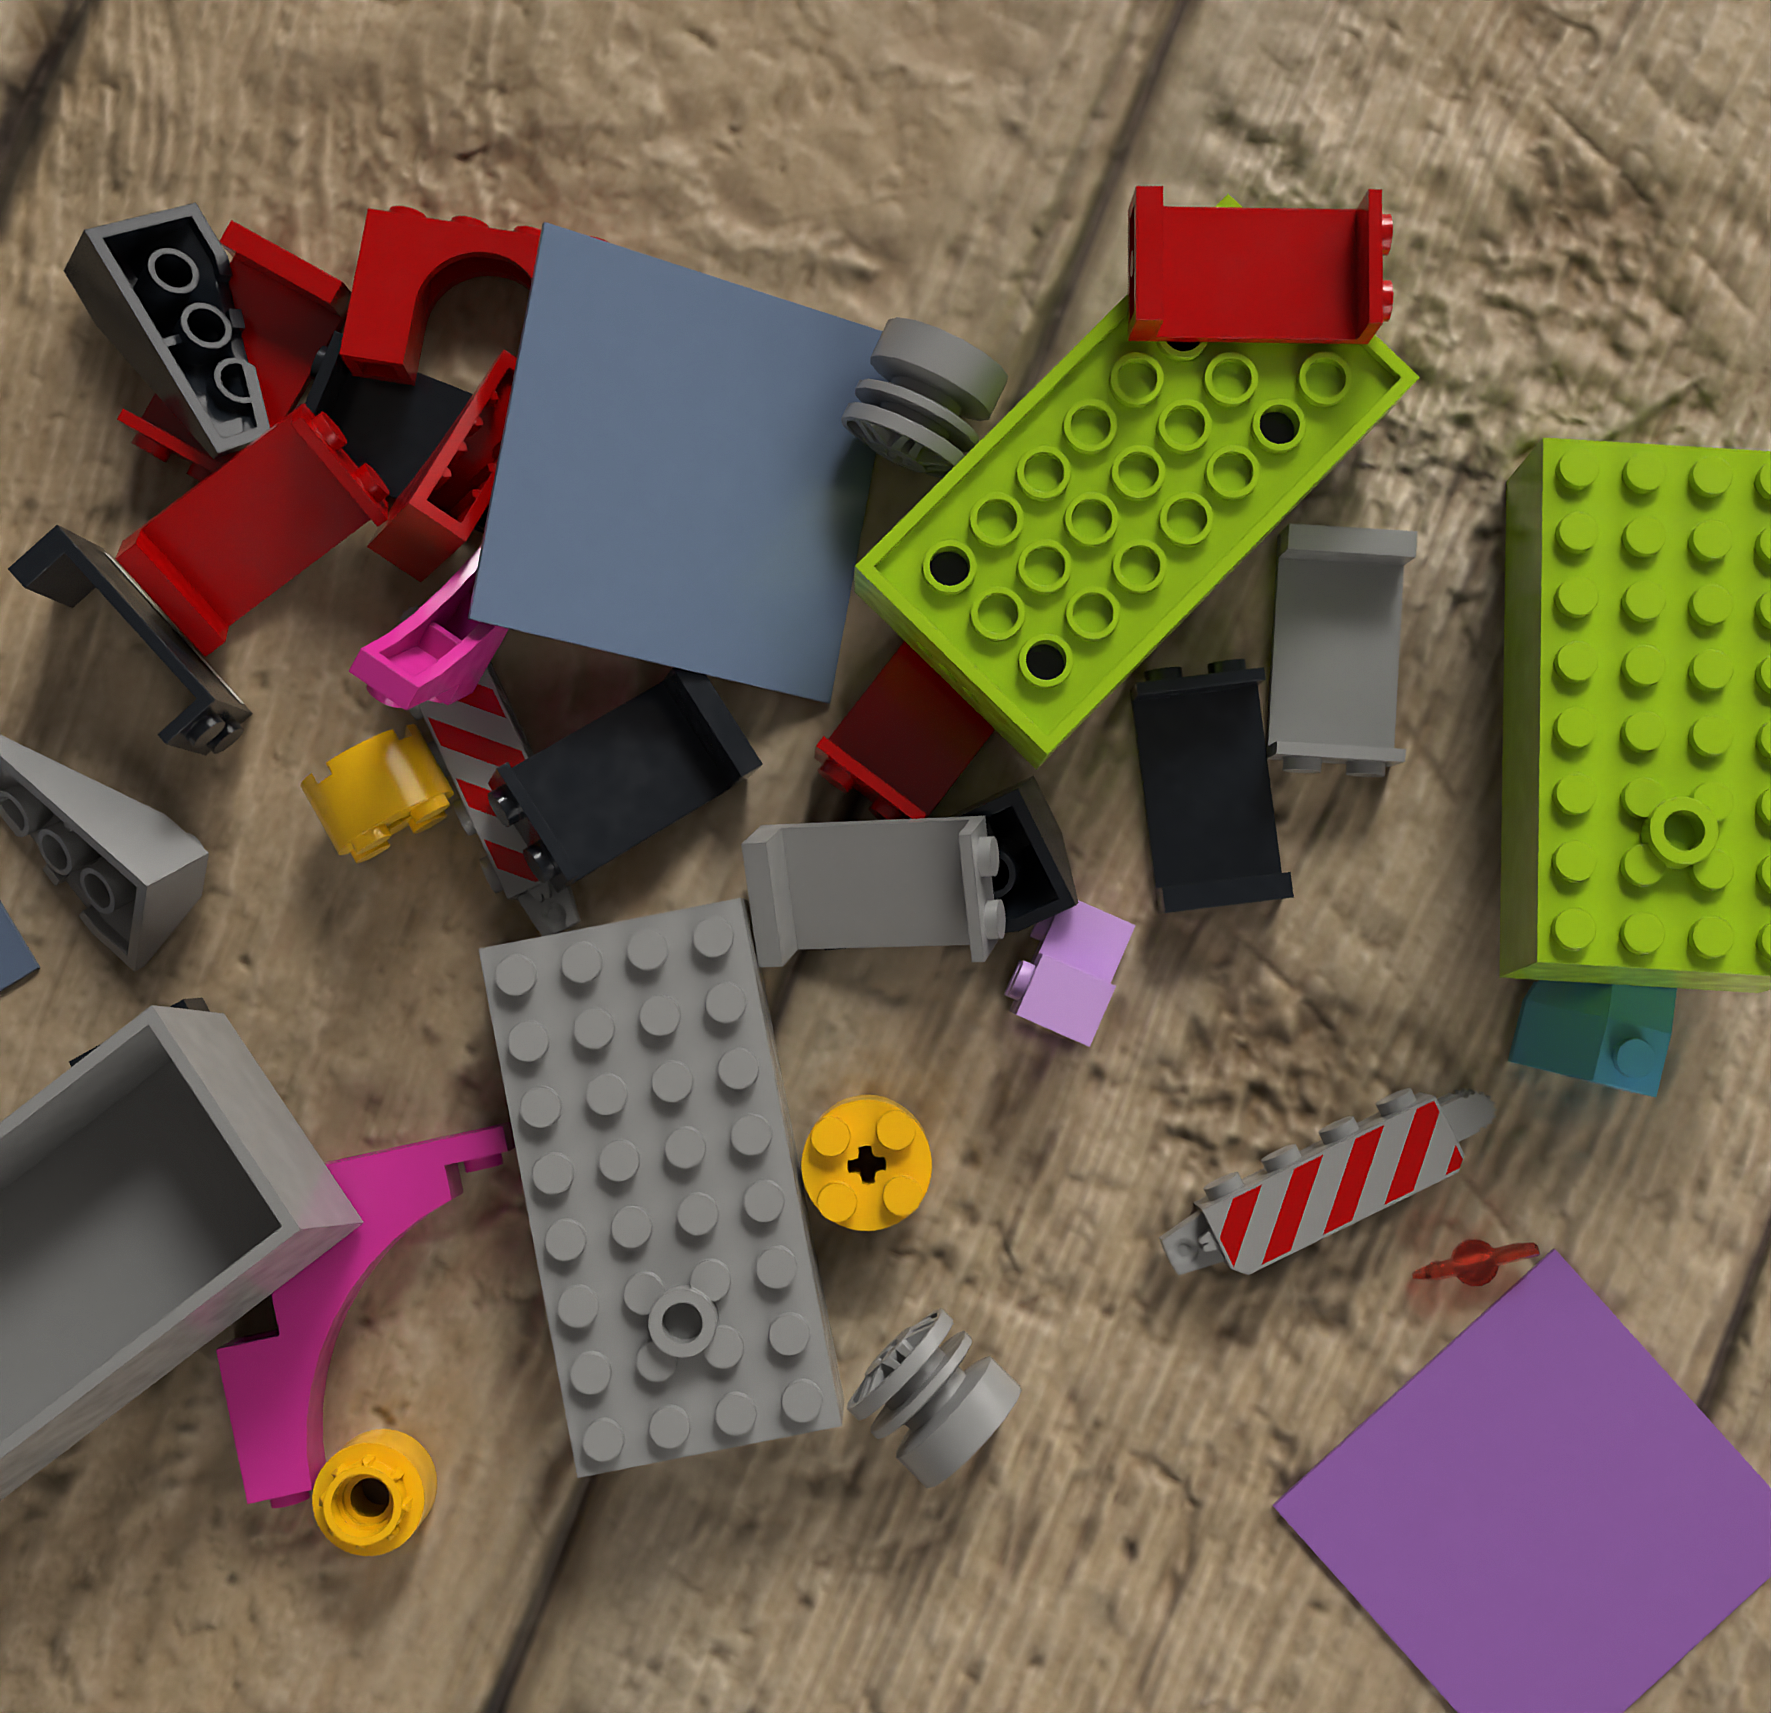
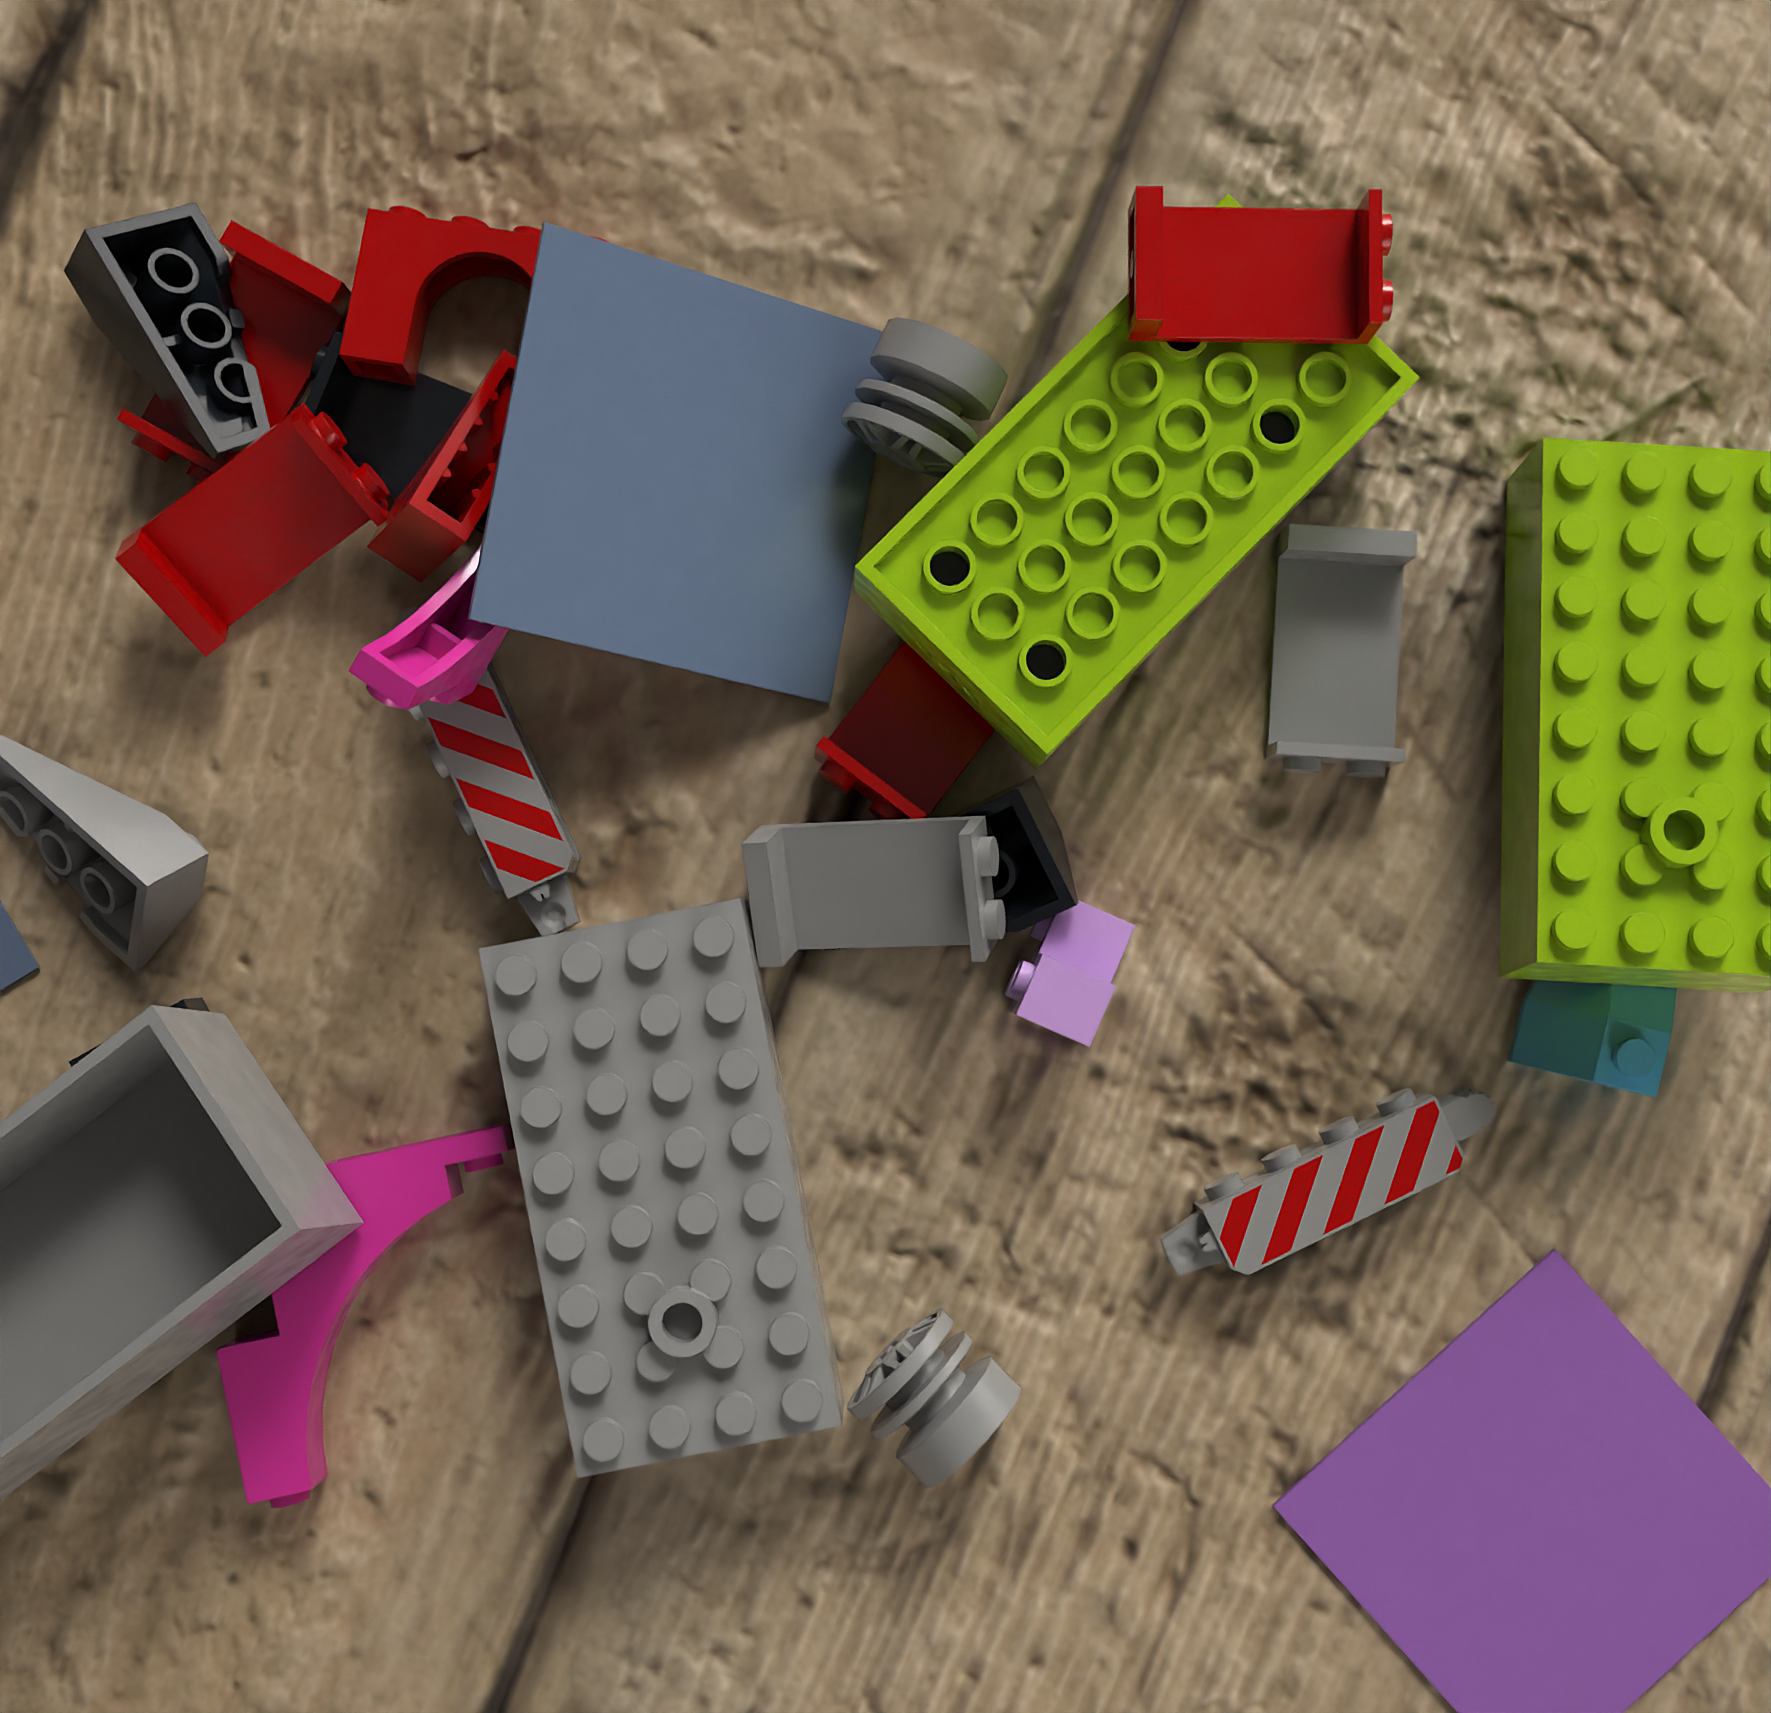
black panel [8,525,253,756] -> none
yellow brick [300,724,454,864] -> none
yellow piece [312,1429,437,1556] -> none
black panel [487,667,763,893] -> none
yellow brick [801,1095,932,1231] -> none
black panel [1130,659,1294,914] -> none
clear red piece [1412,1239,1540,1286] -> none

